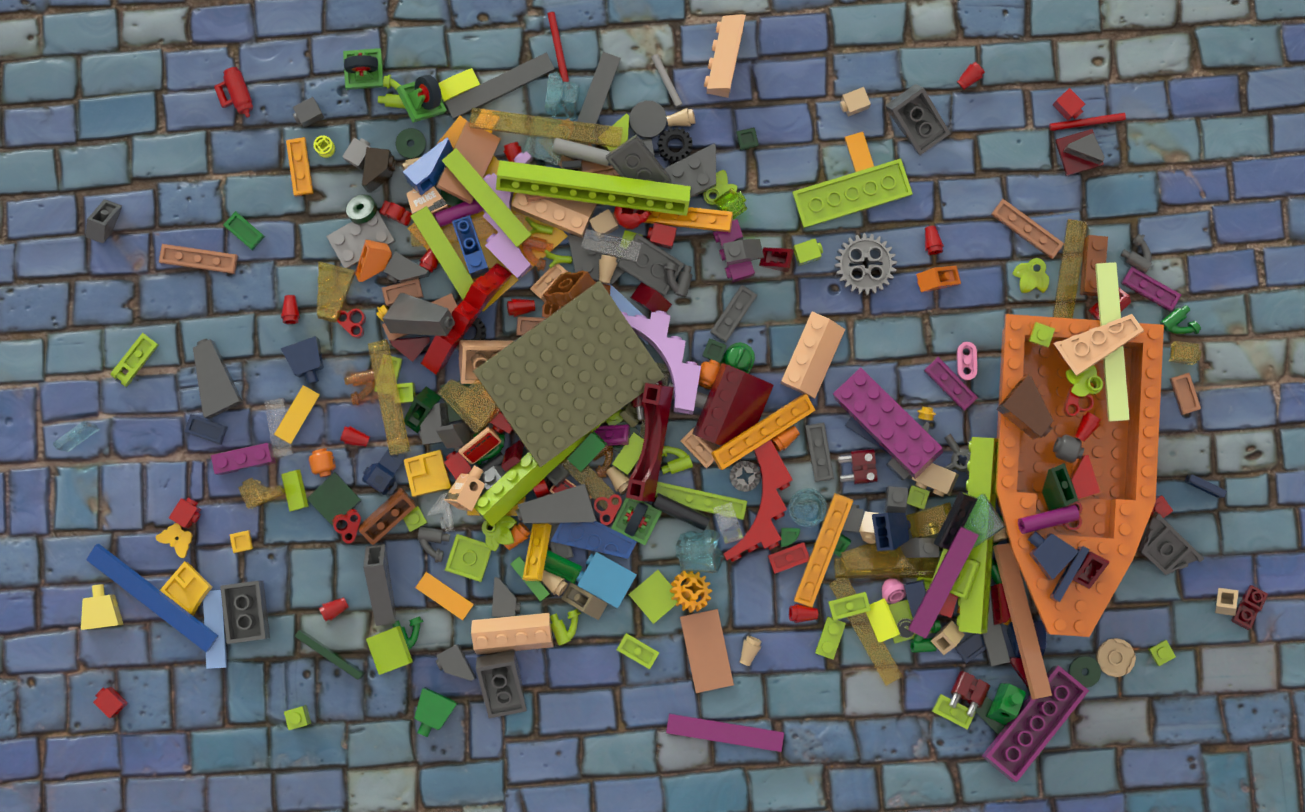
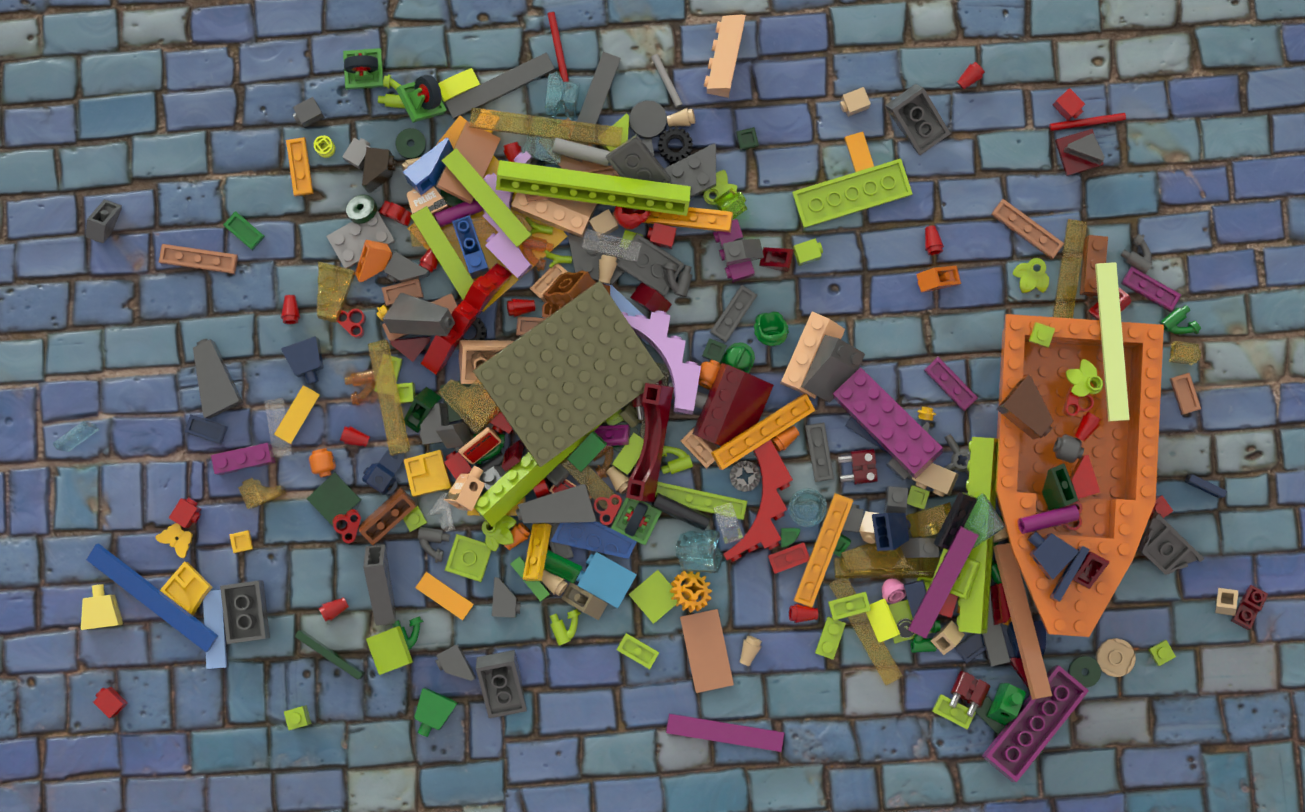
lime plate [110,333,159,387] -> none
red piece [214,67,253,118] -> none
lime tile [281,469,309,512] -> none
light nougat slope [471,613,554,655] -> none
black tile [562,160,582,171] -> none
light grey gear [834,233,897,296] -> none
bright pink plate [957,342,977,381] -> none
light nougat wing [1053,314,1144,376] -> none
none -> green hair [754,312,789,346]
none -> dark grey slope [801,335,865,403]

